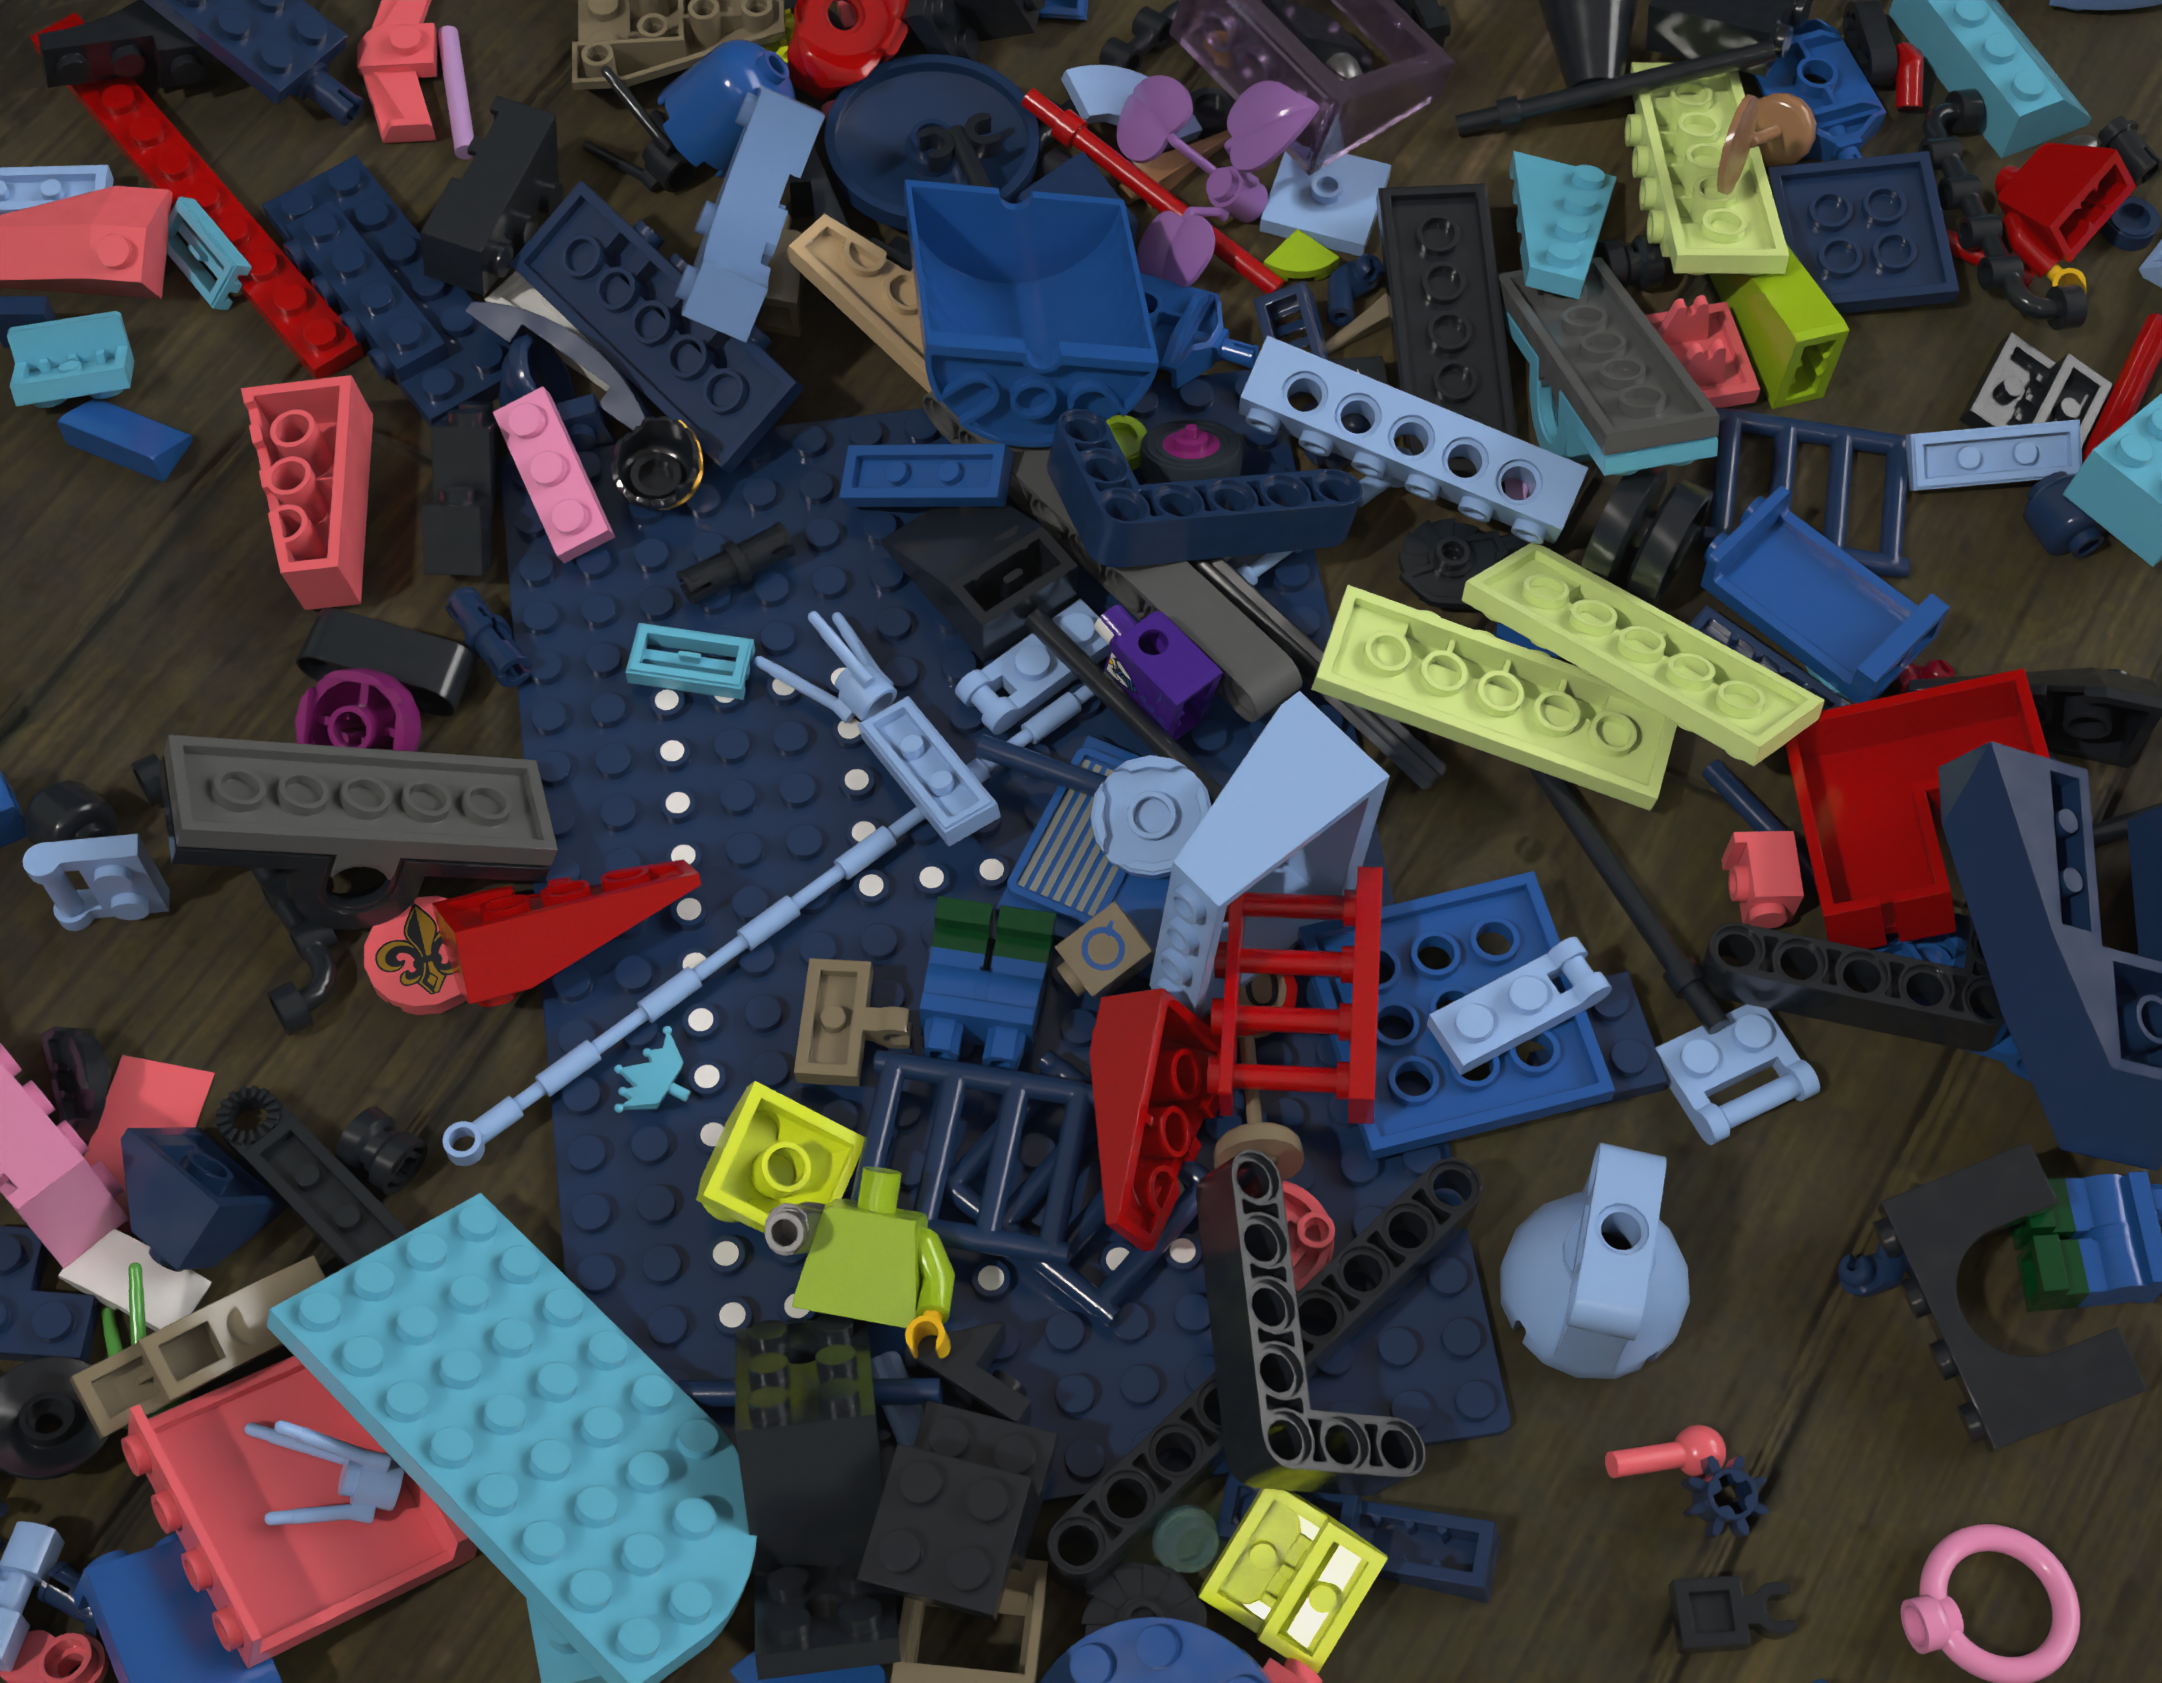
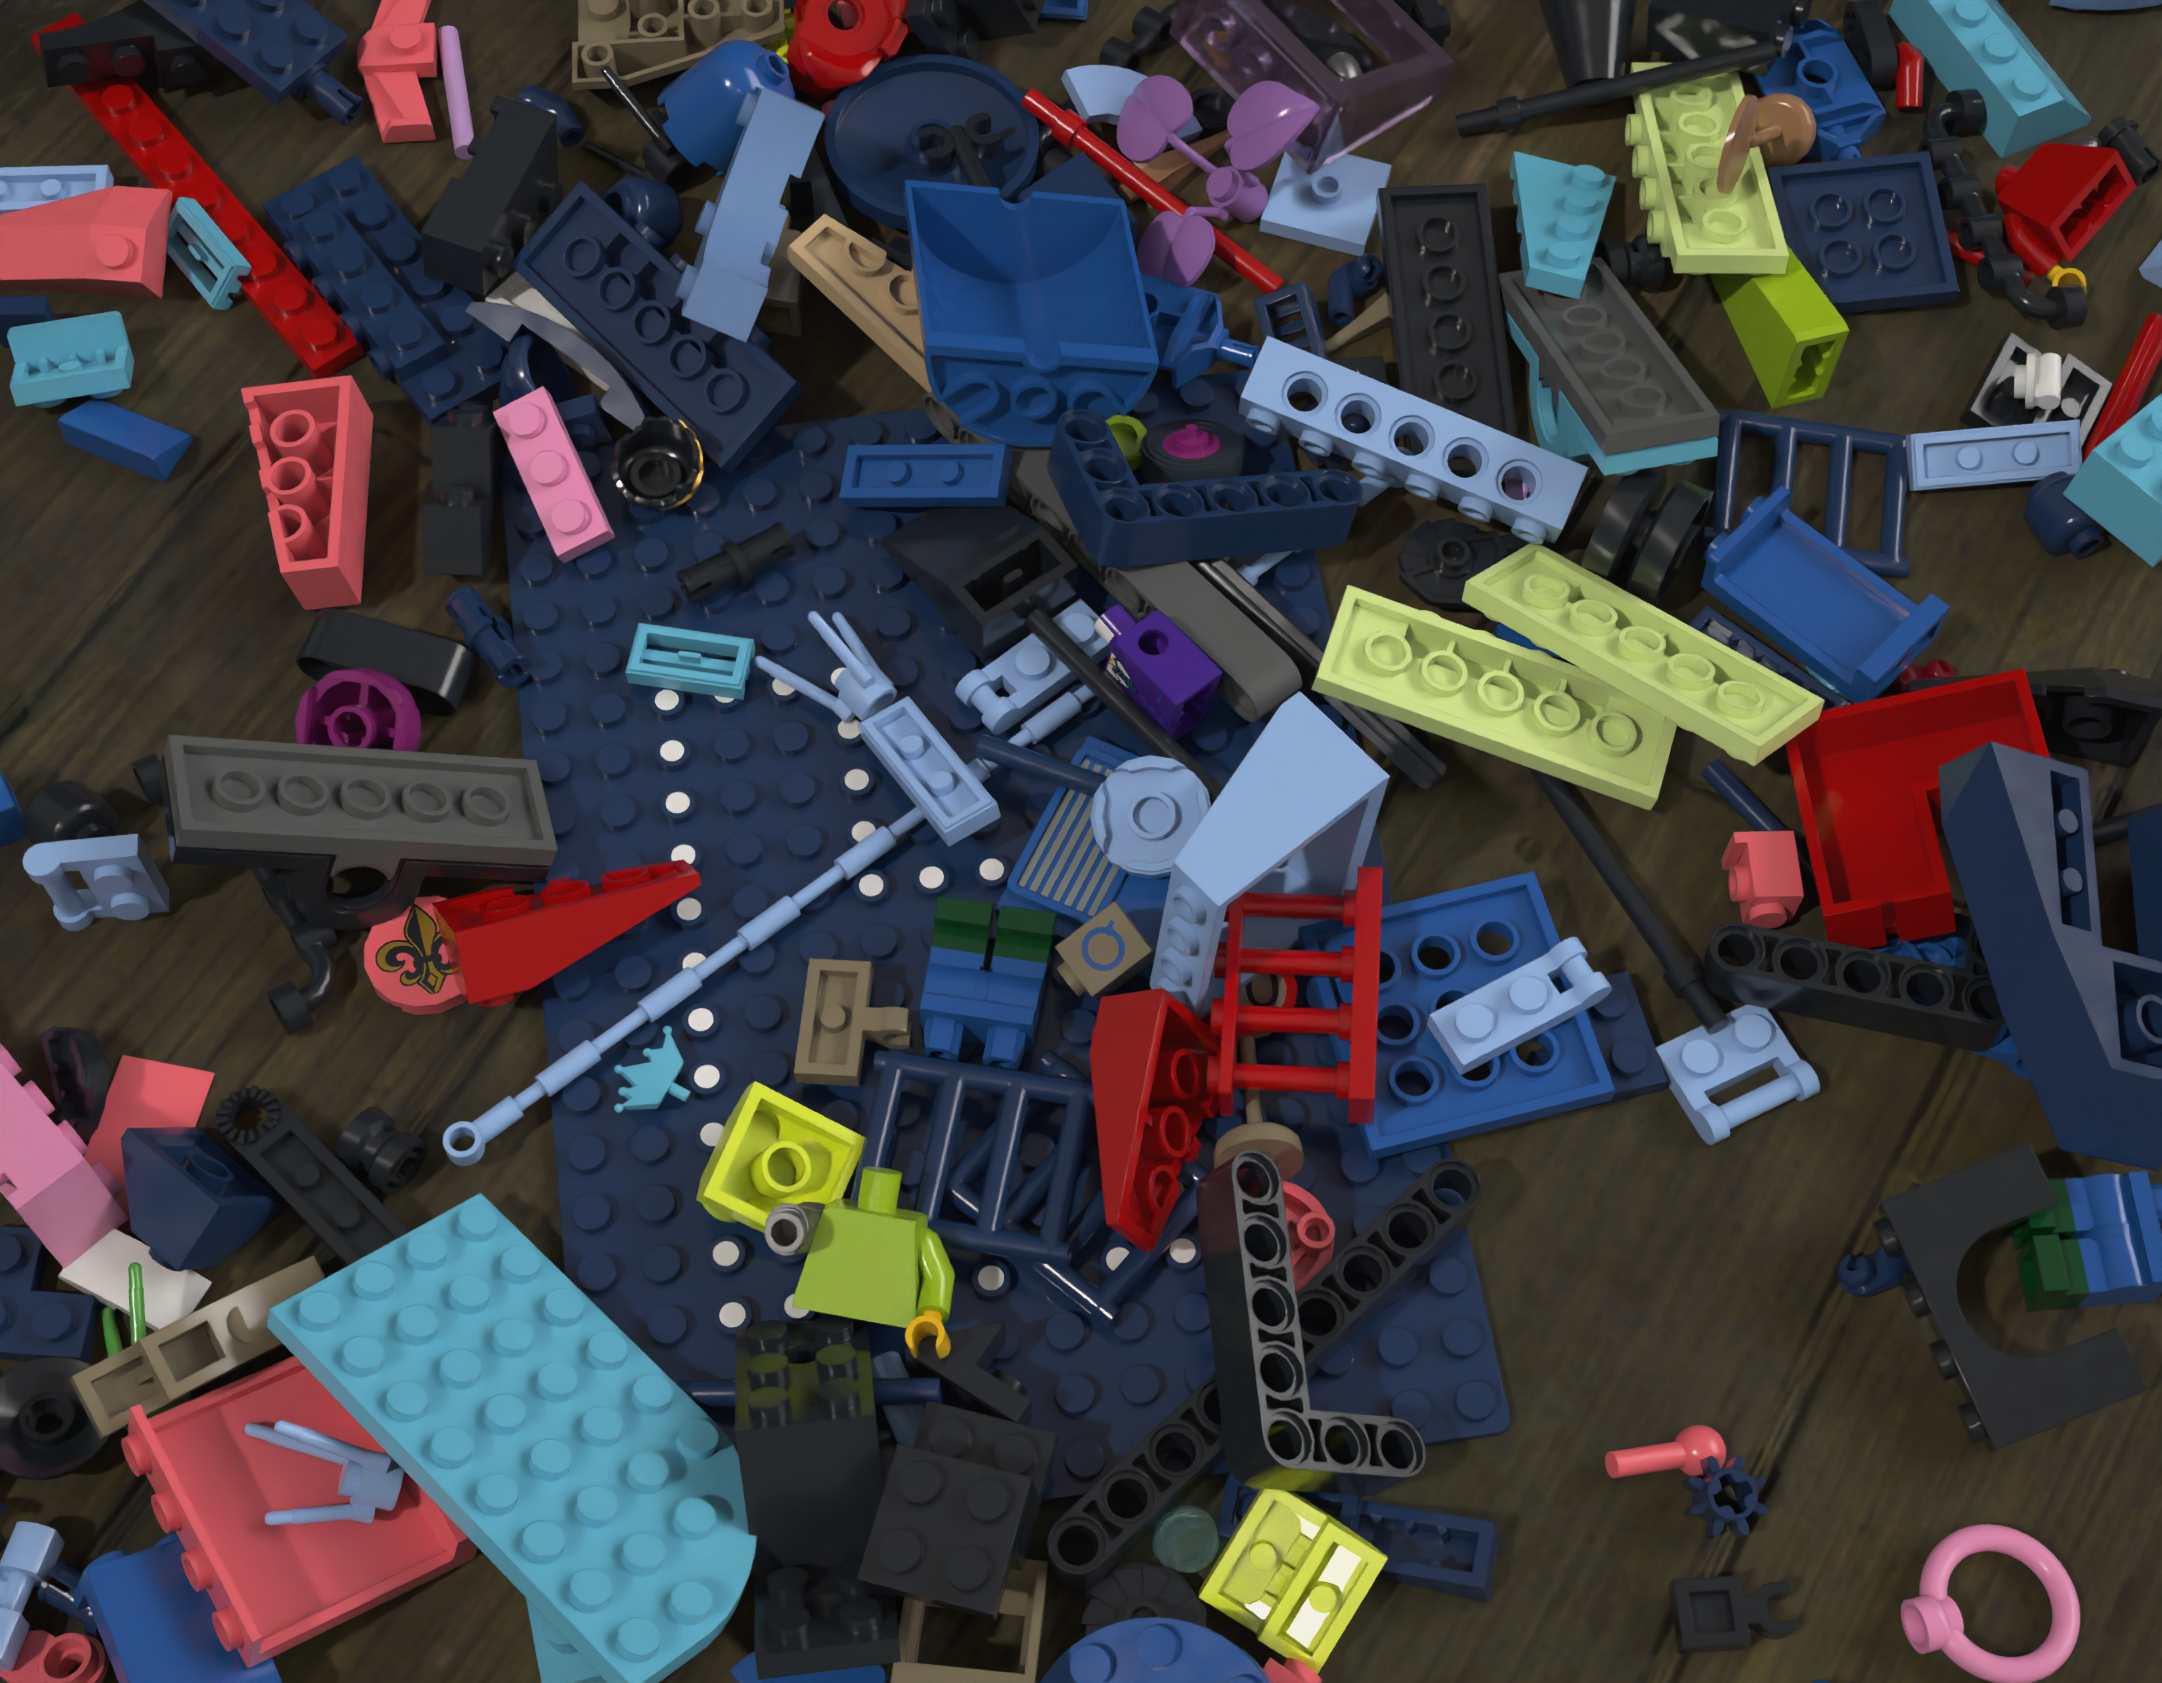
lime tile [1263,229,1340,282] -> none
light blue piece [1500,1142,1690,1379] -> none
coral plate [1645,295,1760,408] -> none
dark blue tile [2101,197,2160,251] -> none
none -> dark blue arm [513,85,585,147]
none -> dark blue head [603,176,684,252]
none -> white plate [2014,353,2061,410]

